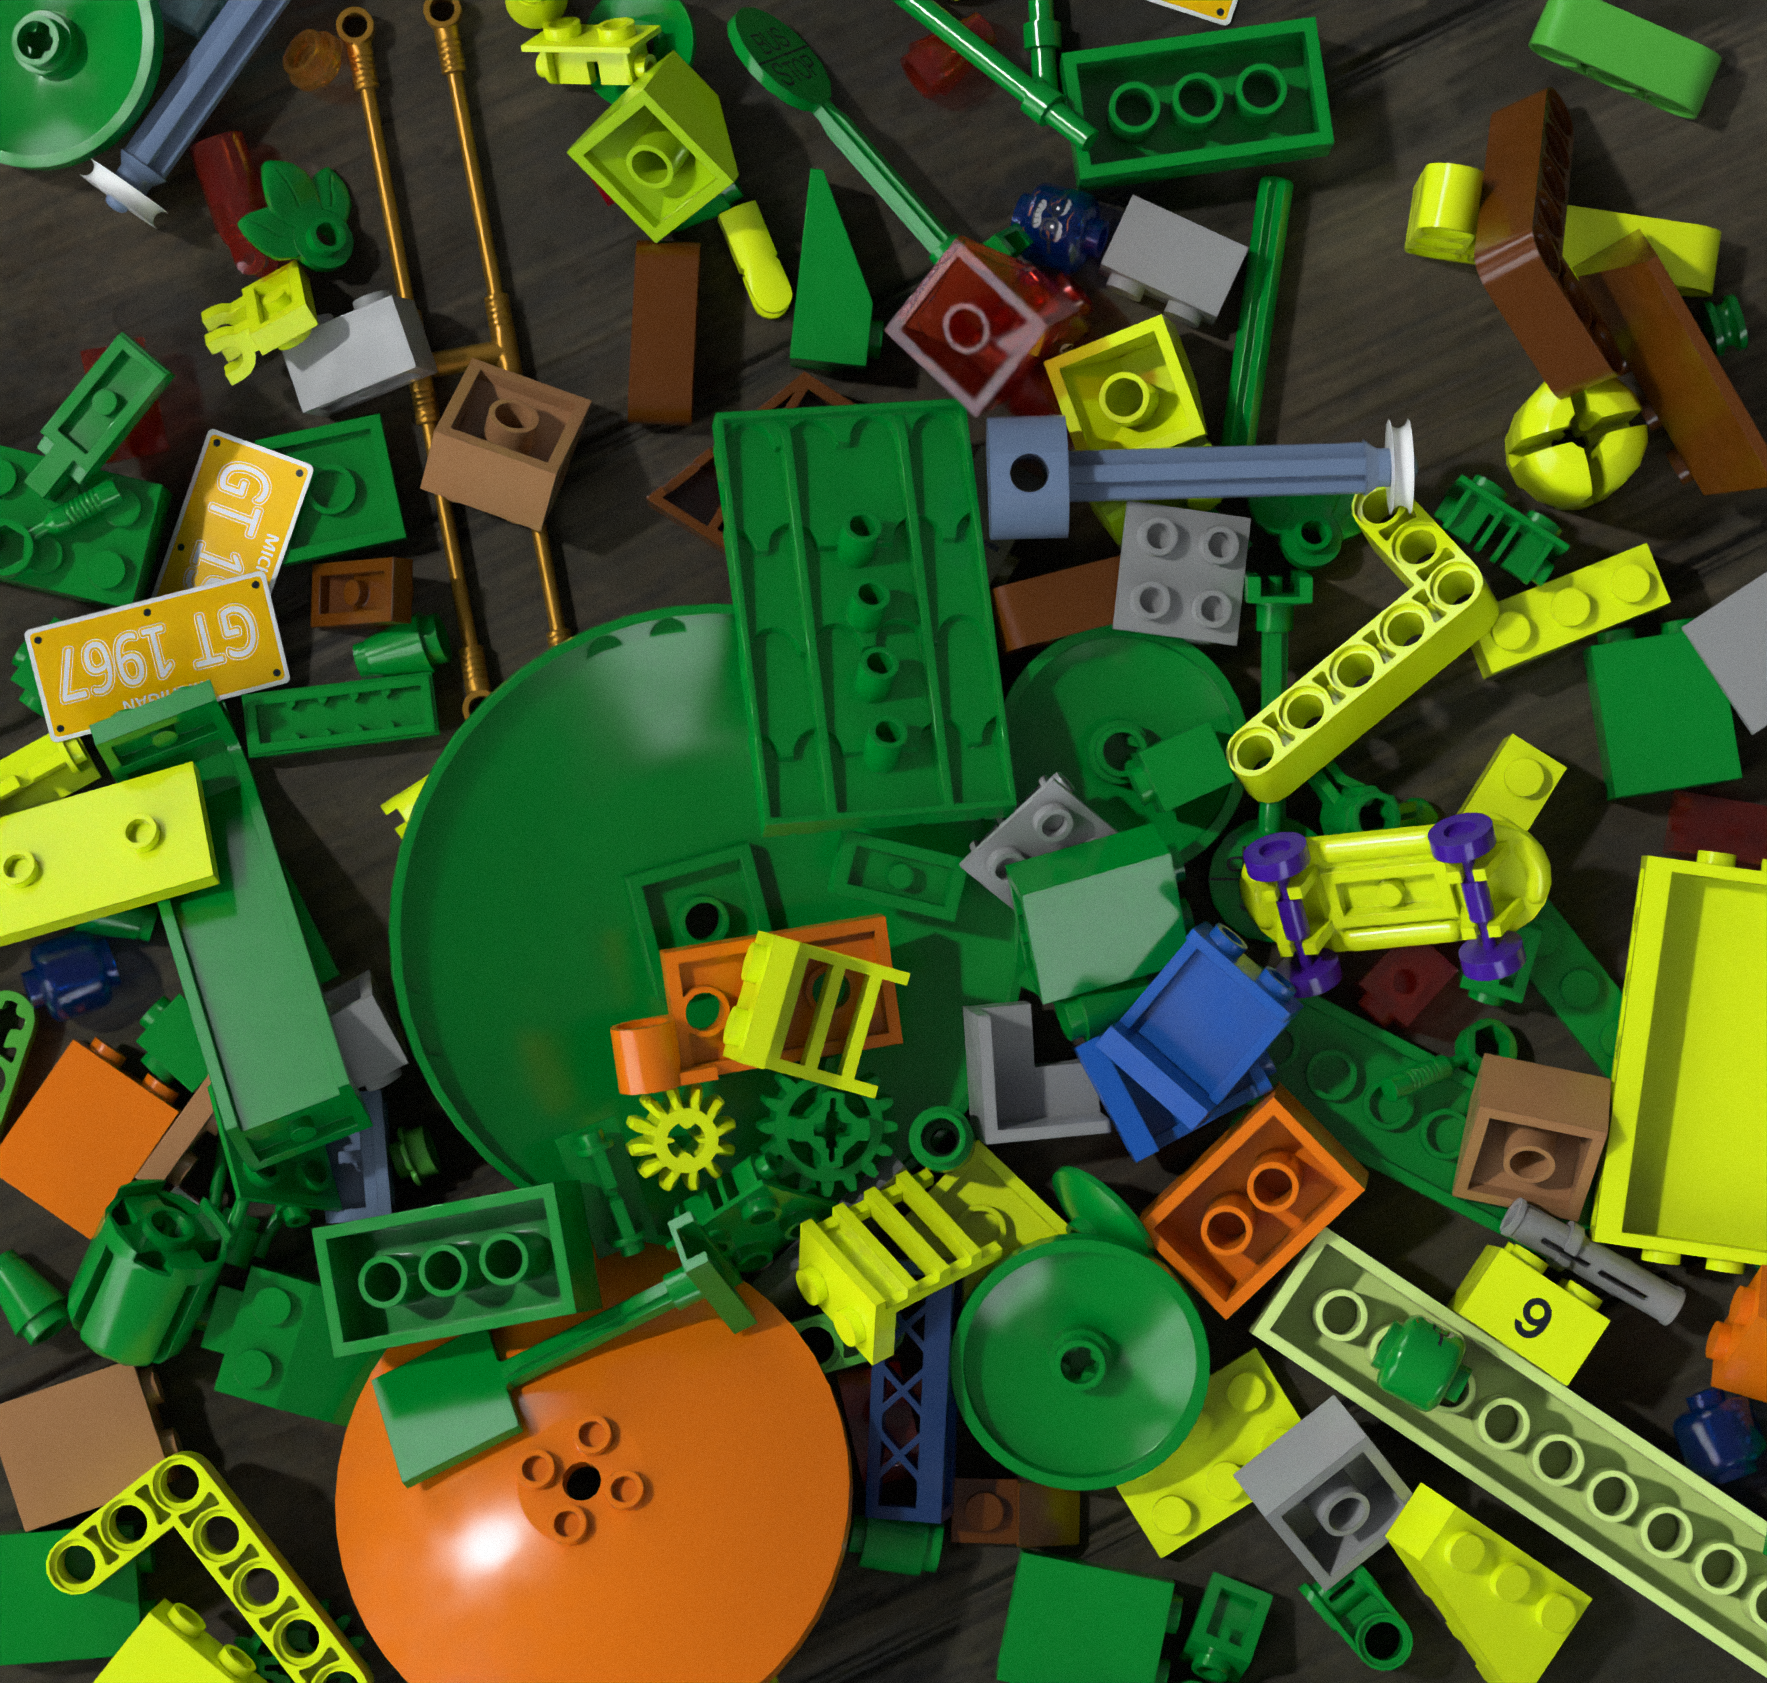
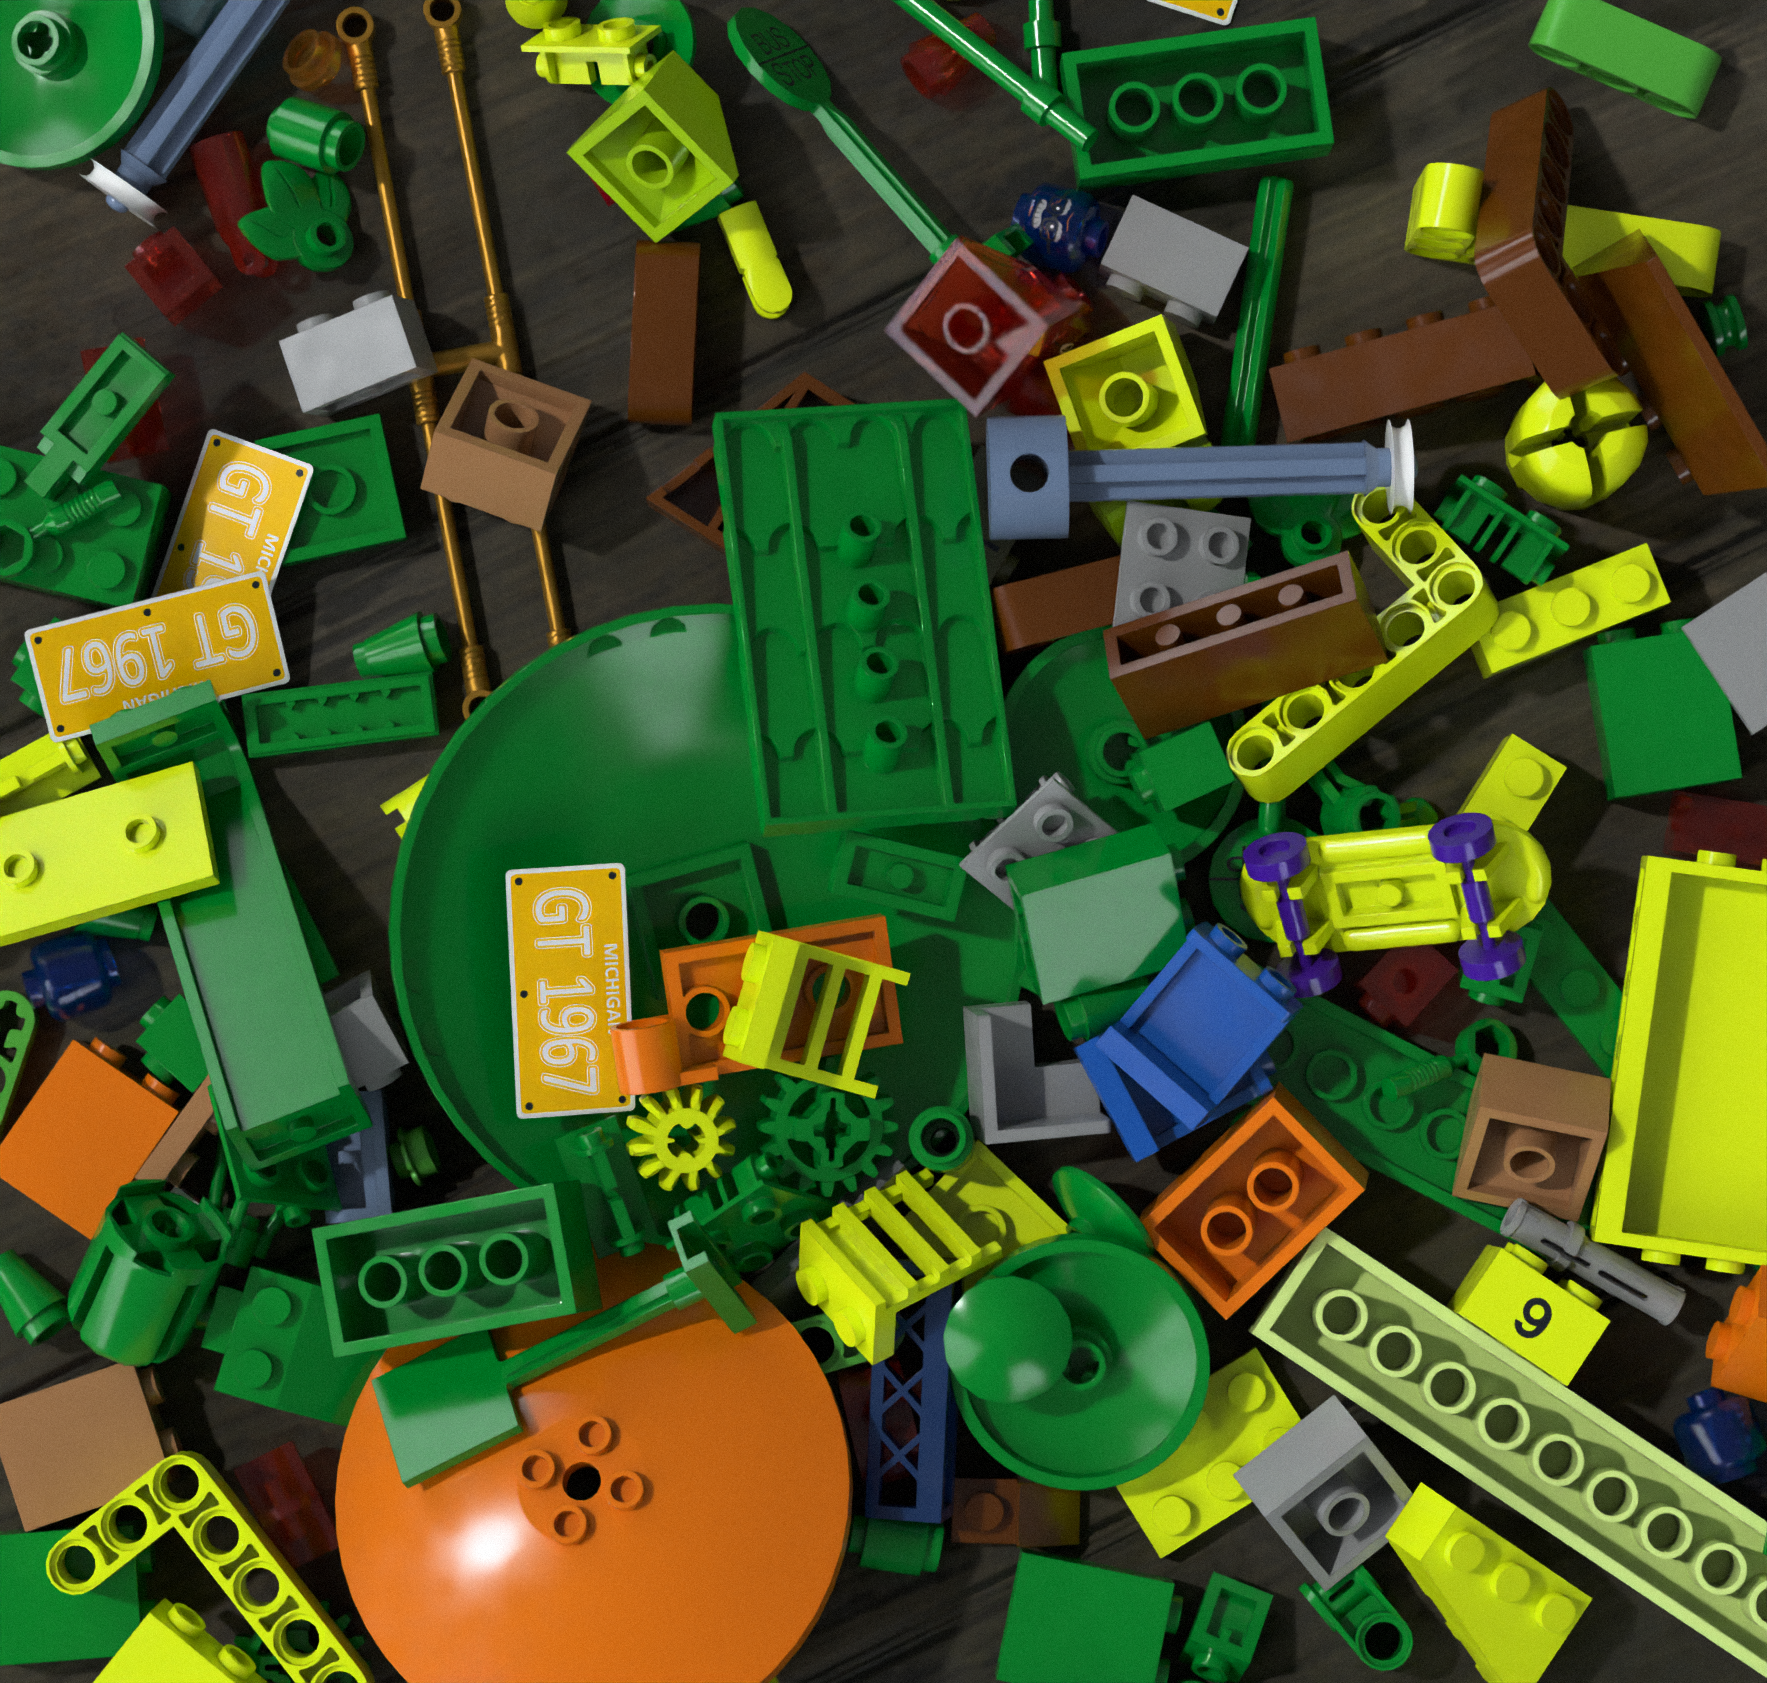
neon yellow plate [201,259,319,386] -> none
reddish brown slope [311,557,414,630] -> none
green slope [790,168,884,375] -> none
green head [1371,1314,1473,1412] -> none
none -> clear red brick [124,226,223,327]
none -> clear red hips [234,1440,339,1569]
none -> green brick [266,97,365,174]
none -> yellow sticker [505,863,635,1119]
none -> green dish [943,1274,1073,1404]
none -> reddish brown brick [1103,550,1389,740]
none -> reddish brown wedge [1269,296,1544,444]

